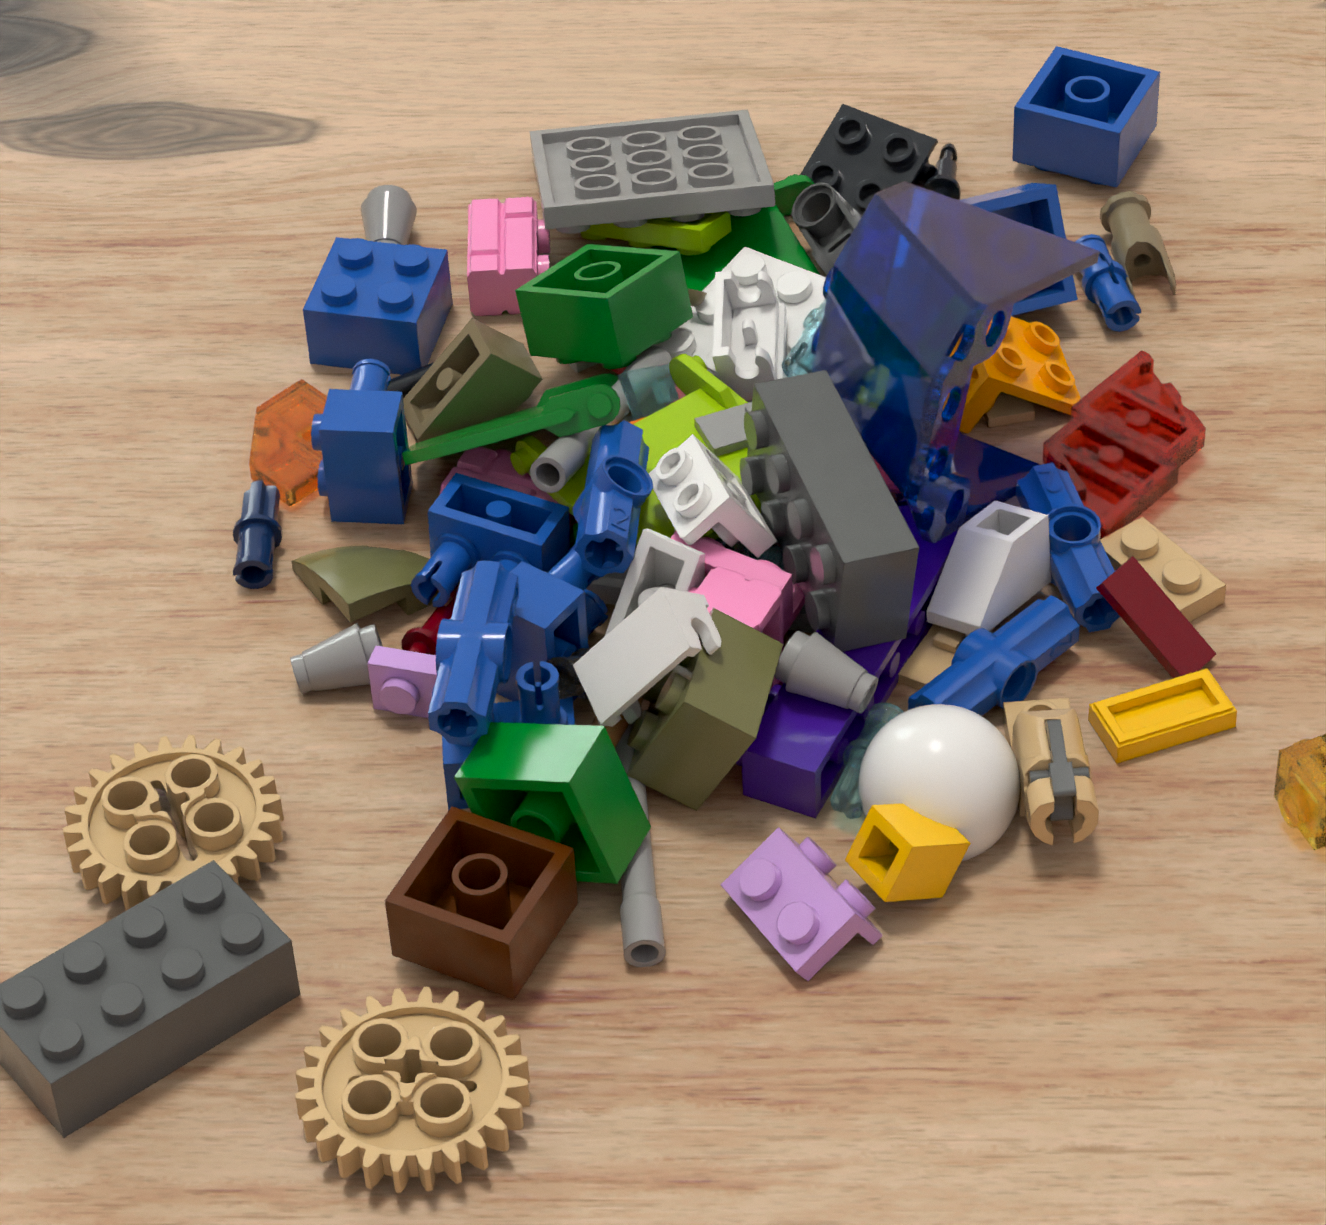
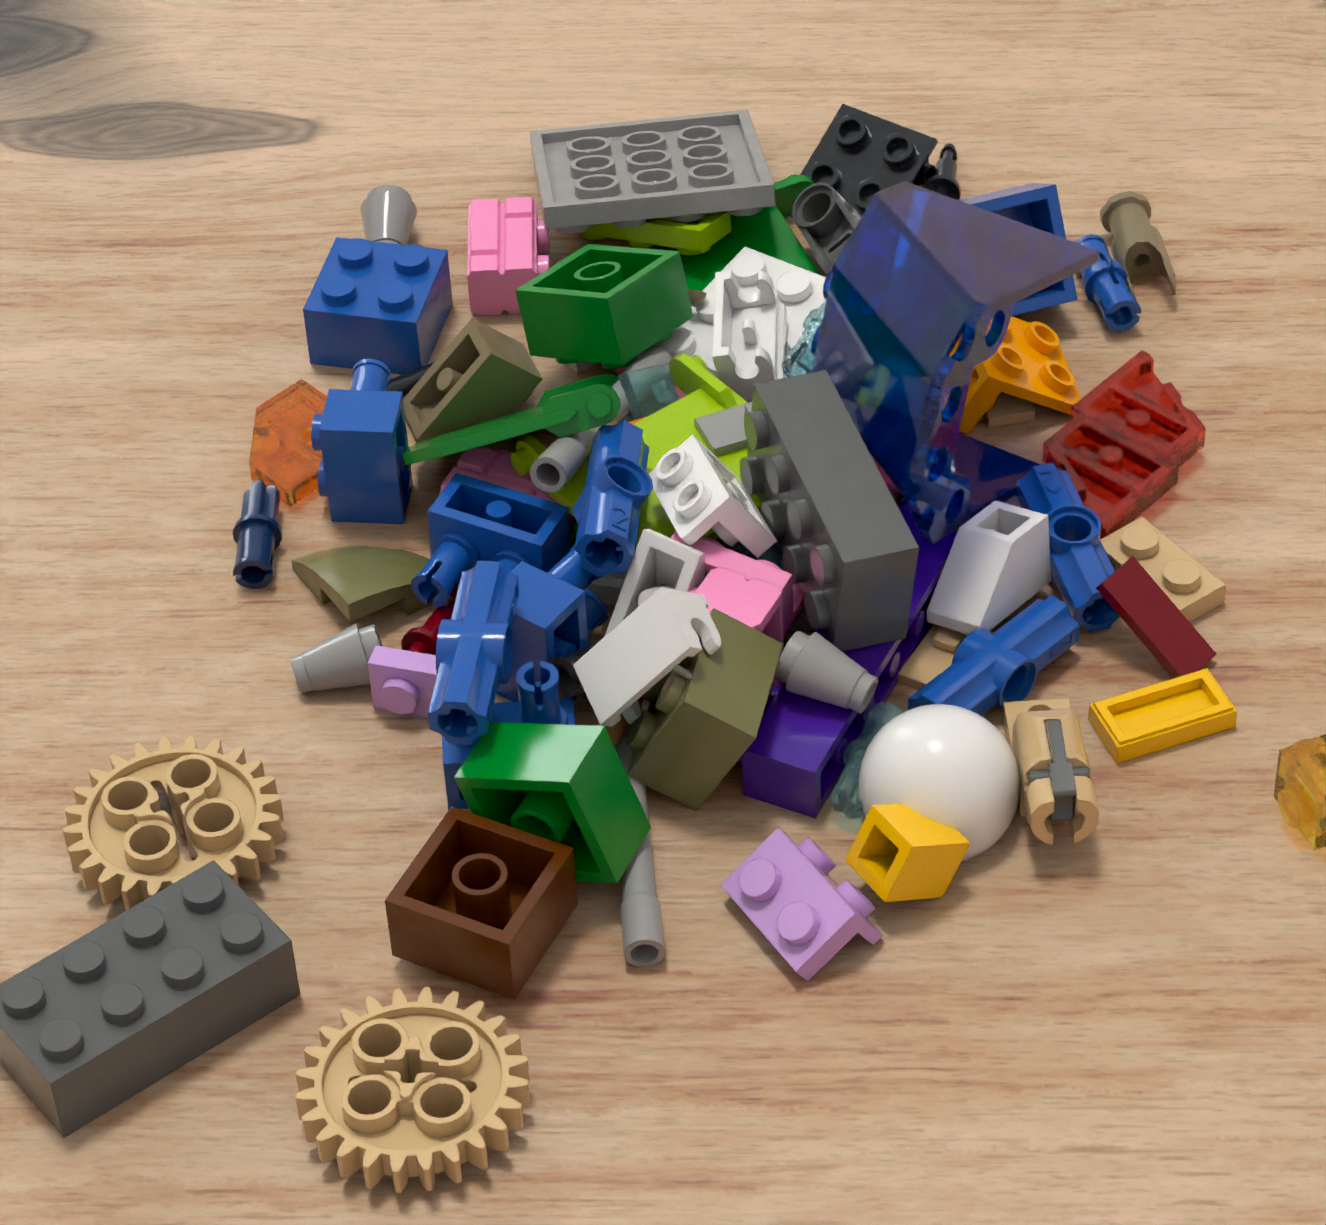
blue brick [1012,46,1160,188] -> none

